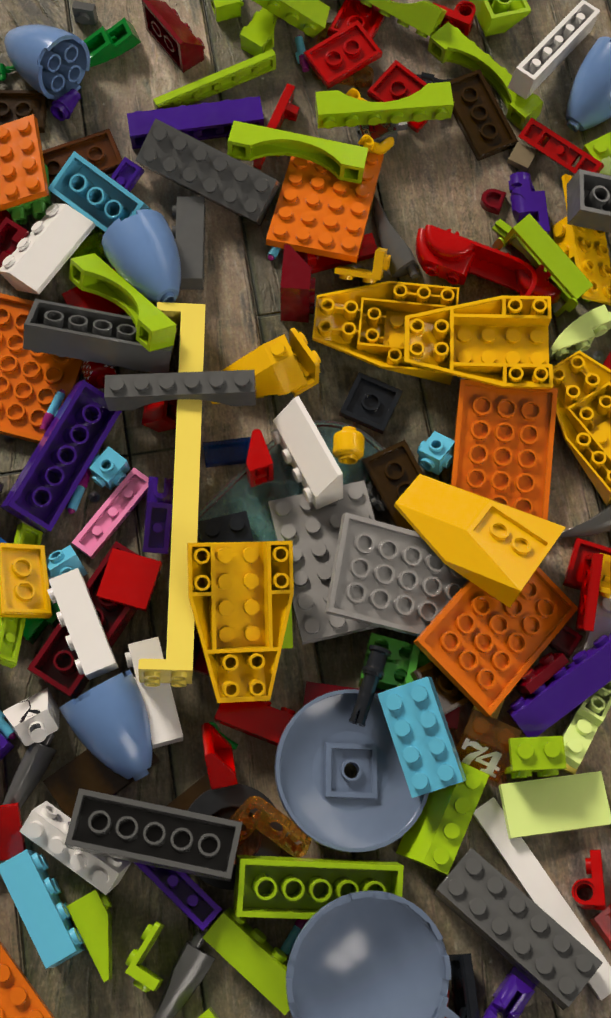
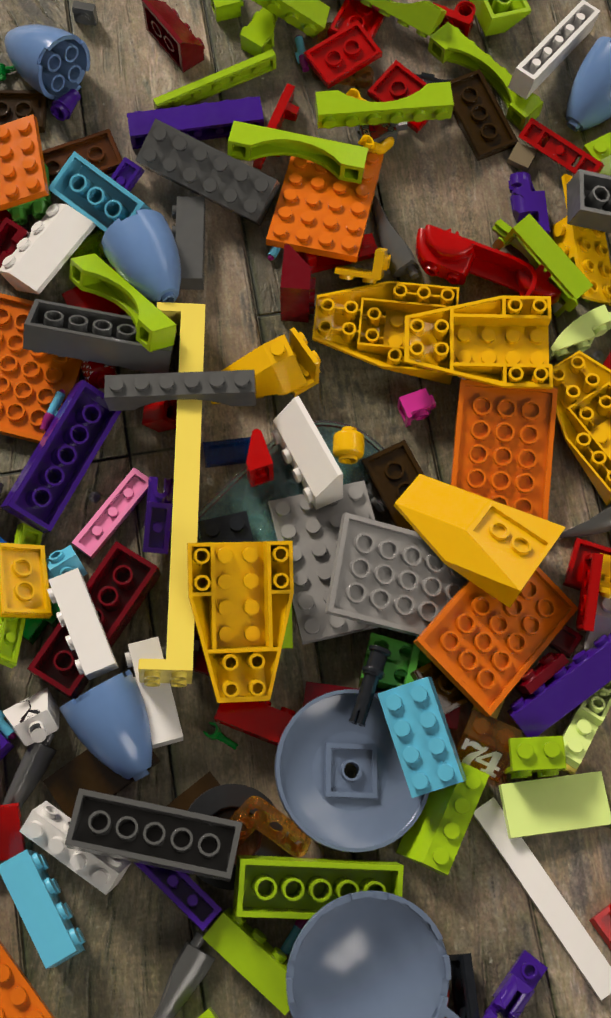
lime slope [66,889,113,982] -> none
medium azure piece [67,469,91,514] -> none
green slope [84,17,141,67] -> none
medium azure brick [89,446,130,490] -> none
red tile [96,548,162,612] -> none
lime bracket [125,921,165,993] -> none
red tile [201,723,238,790] -> none
black plate [339,372,403,434] -> none
medium azure brick [417,431,455,475] -> none
dark grey brick [434,848,603,1010] -> none
dark red tile [480,189,507,215] -> none
red plate [572,850,606,910] -> none
none -> dark pink brick [397,388,436,427]

